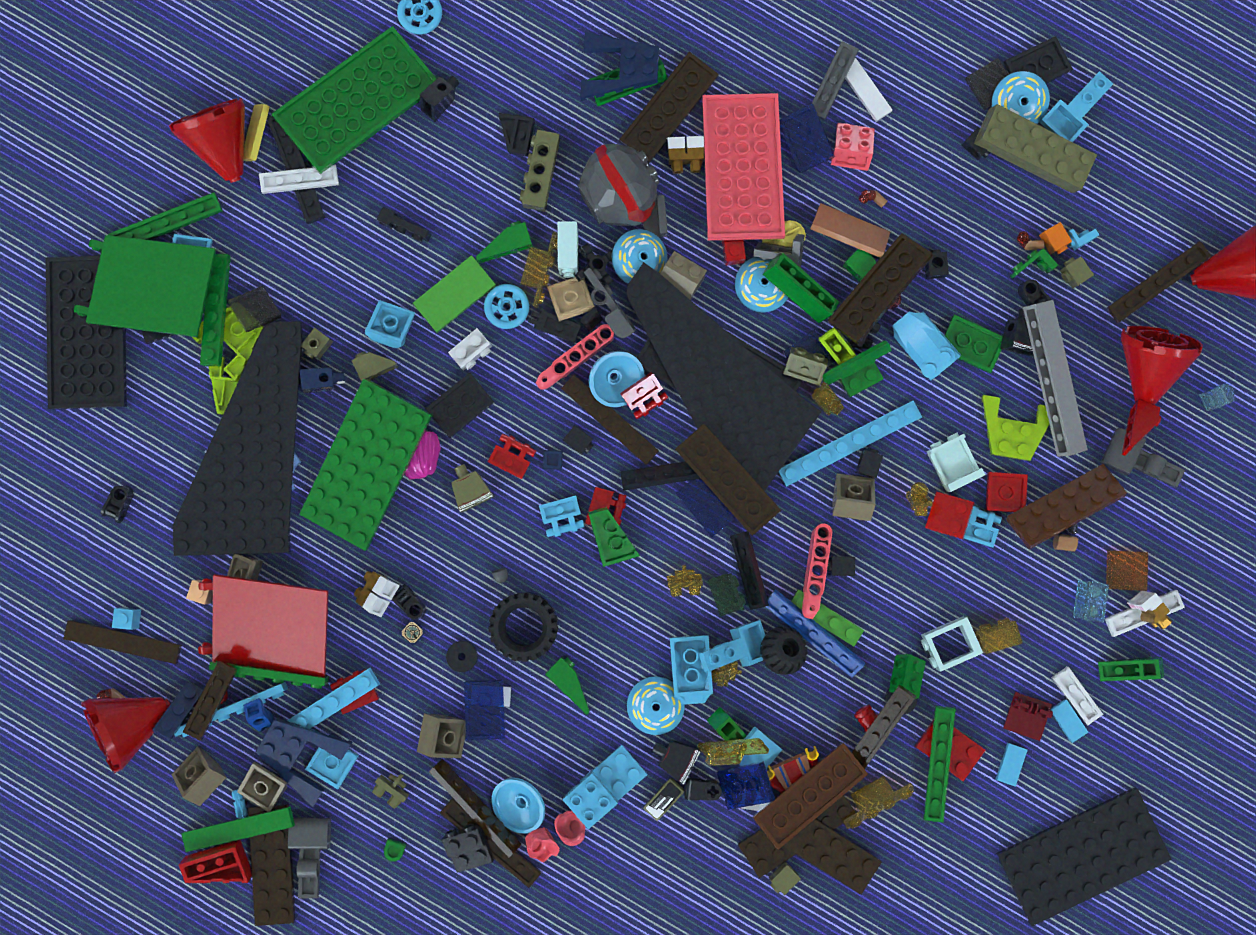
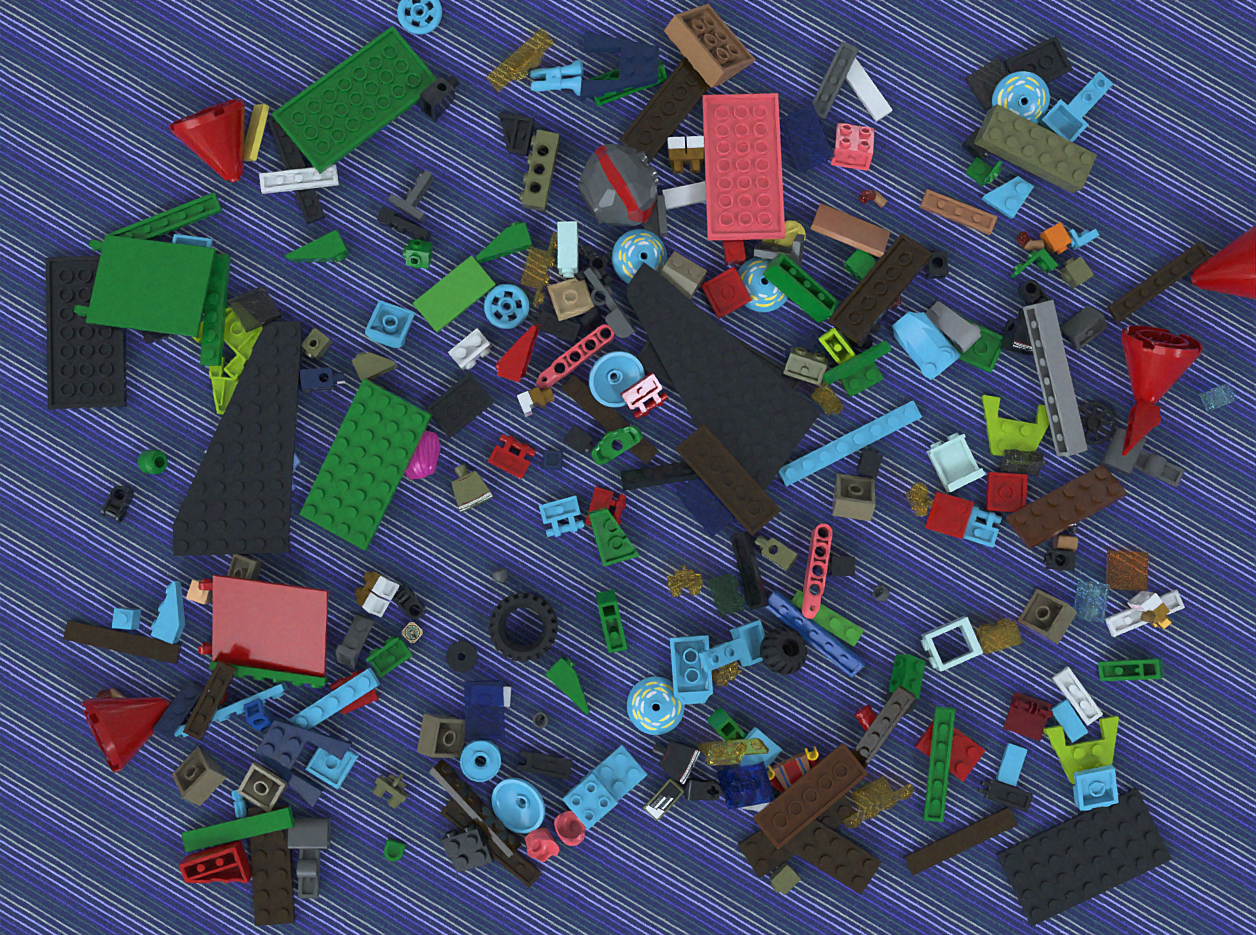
none -> green head [138,450,168,474]
none -> medium azure slope [151,581,185,644]
none -> green slope [285,230,350,262]
none -> dark grey bracket [336,615,374,669]
none -> green bracket [366,636,413,678]
none -> dark grey bracket [388,170,435,224]
none -> green brick [403,239,432,269]
none -> medium azure wheel [460,738,501,782]
none -> clear yellow bracket [486,29,554,91]
none -> red slope [495,324,541,382]
none -> black plate [516,749,572,780]
none -> pearl gold hips [517,387,555,417]
none -> medium azure piece [530,60,583,96]
none -> dark grey hinge [533,712,549,728]
none -> green piece [591,425,643,465]
none -> green slope [596,589,627,653]
none -> white tile [662,181,706,210]
none -> medium nougat slope [664,4,756,88]
none -> red plate [701,267,753,319]
none -> olive torso [754,535,798,573]
none -> dark grey hinge [872,585,890,602]
none -> dark brown tile [903,806,1017,875]
none -> nougat tile [919,189,998,235]
none -> light grey door [925,301,981,353]
none -> green bracket [964,157,1003,187]
none -> black hinge [978,779,1034,813]
none -> medium azure wing [981,176,1034,219]
none -> clear smoke bracket [999,449,1045,476]
none -> dark tan slope [1017,589,1077,645]
none -> lime wing [1043,716,1119,784]
none -> black brick [1044,550,1076,571]
none -> dark grey panel [1060,306,1108,350]
none -> medium azure plate [1073,765,1118,811]
none -> black wheel [1078,402,1115,445]

